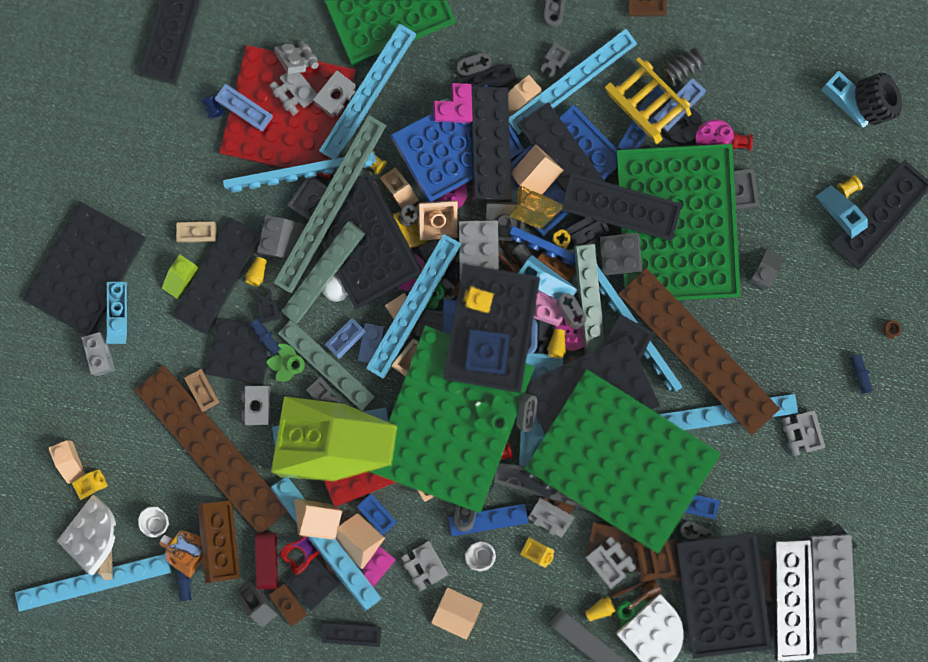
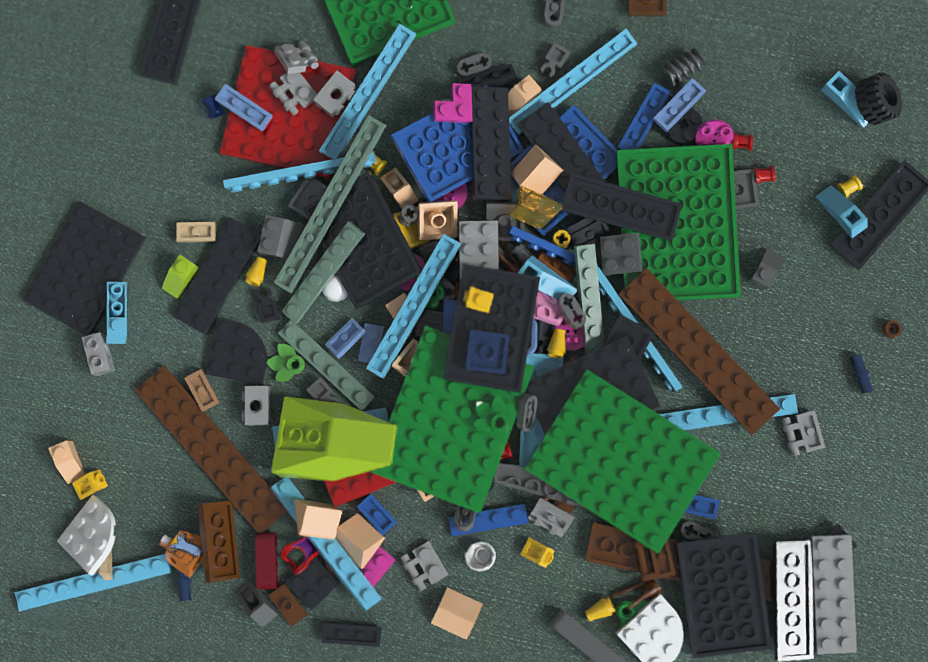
white hair [138,507,169,538] -> none
dark blue pin [249,318,281,356] -> none
black plate [515,470,553,499] -> none
light grey plate [586,537,636,589] -> none
yellow fence [605,57,691,144] -> none
none -> red bush [754,165,776,184]

